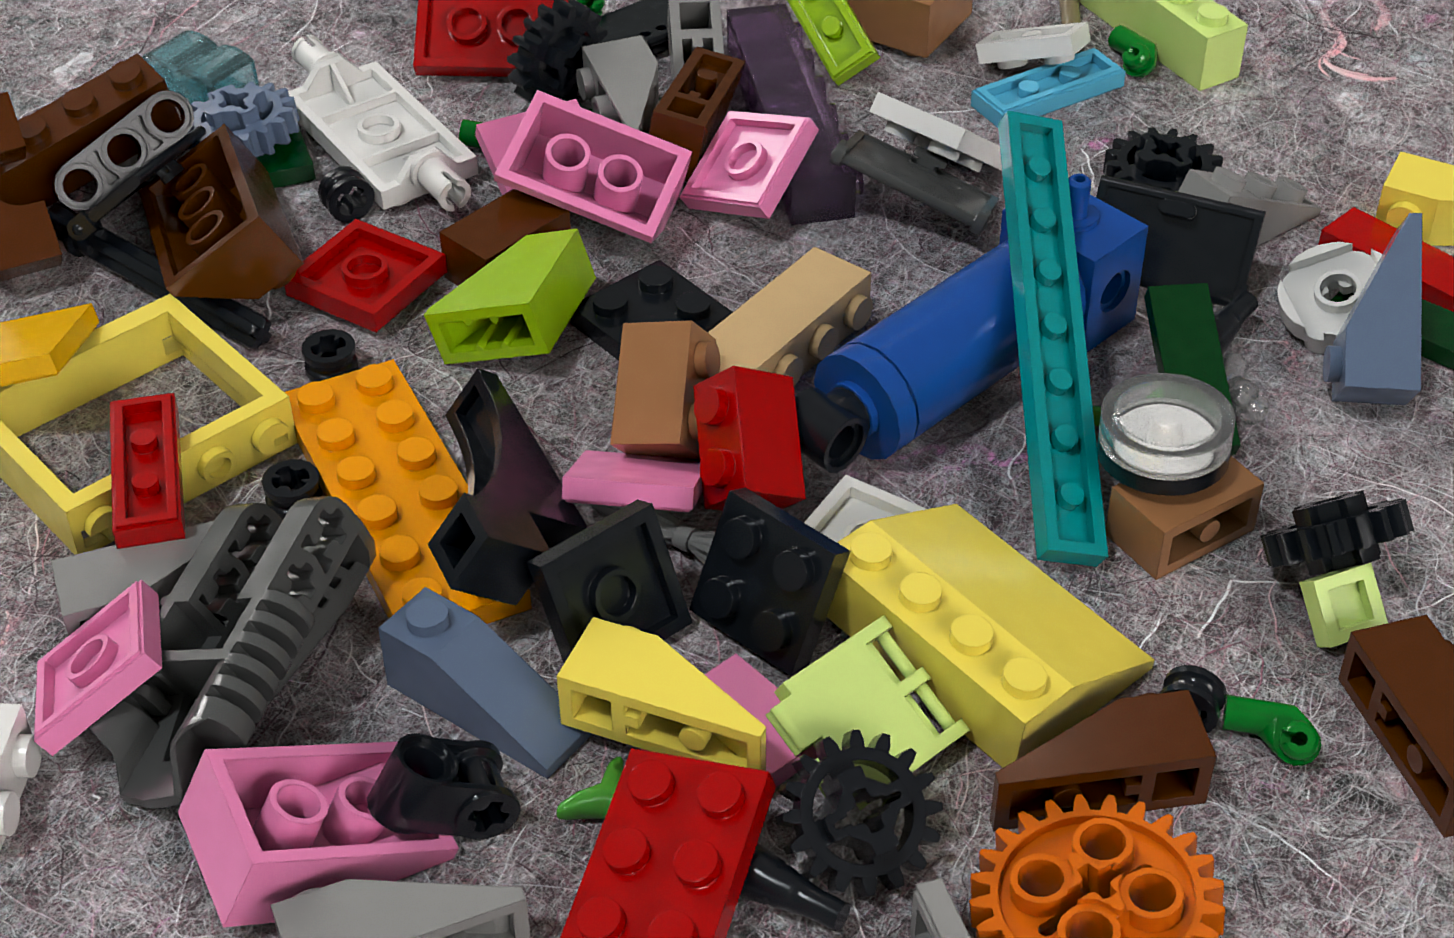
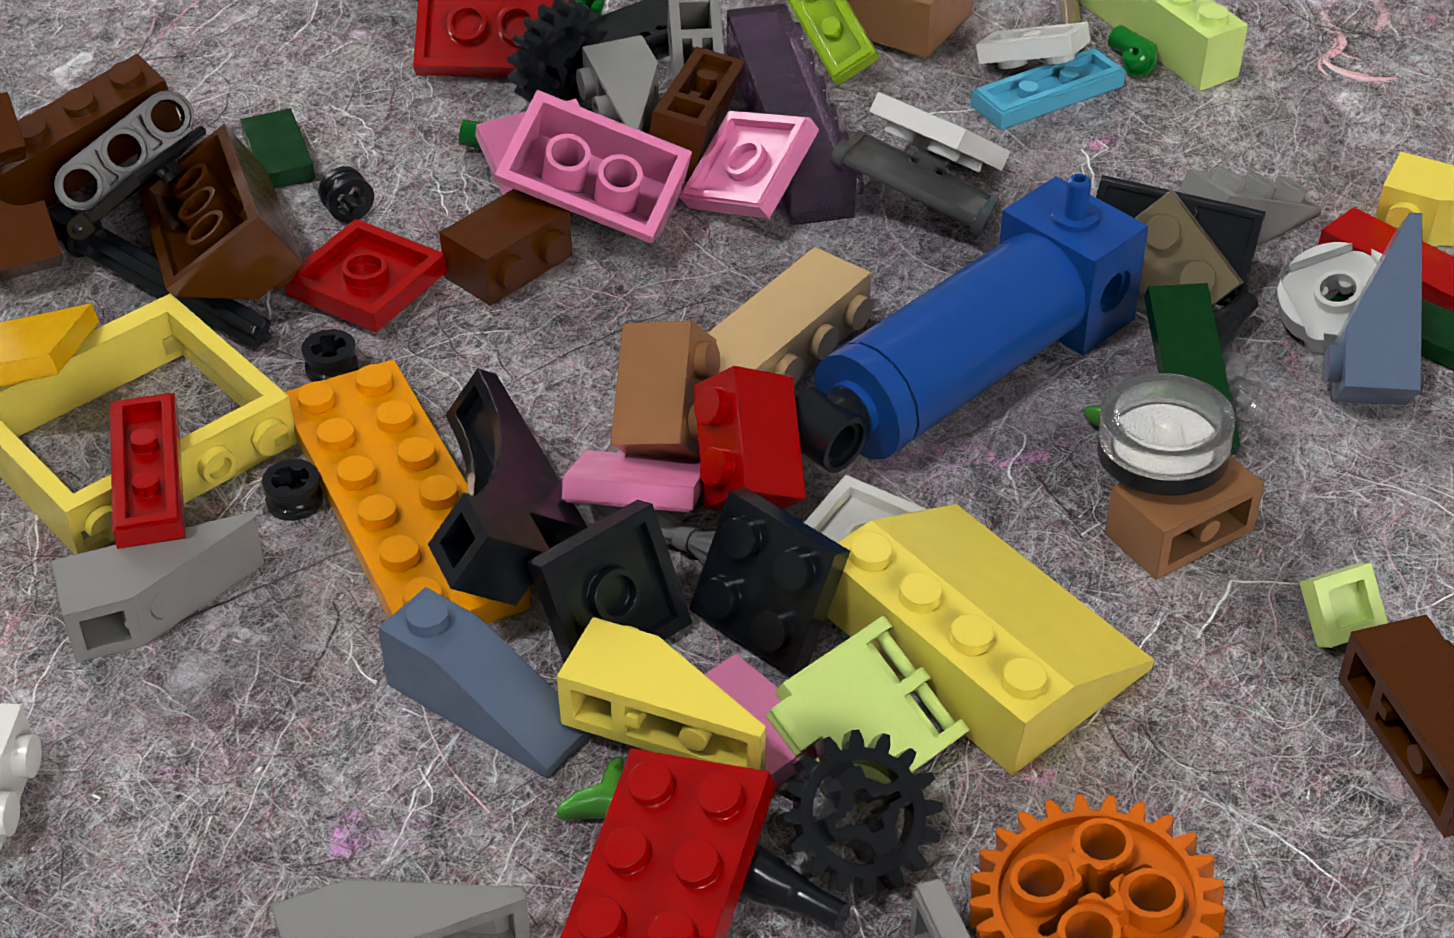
bright pink tile [34,579,162,756] -> none
dark grey connector [88,496,376,809] -> none
clear light blue brick [141,30,259,104] -> none
bright pink slope [178,742,459,928] -> none
sand blue gear [185,82,300,157] -> none
white plate [288,35,479,212] -> none
black piece [367,733,521,840] -> none
lime slope [424,228,596,365] -> none
black plate [571,260,733,361] -> none
reddish brown slope [990,690,1217,831] -> none
teal plate [998,111,1108,567] -> none
black gear [1103,127,1223,192] -> none
black bush [1159,665,1227,733] -> none
green arm [1222,694,1321,766] -> none
black gear [1260,490,1414,576] -> none
none -> dark tan wing [1135,191,1244,306]

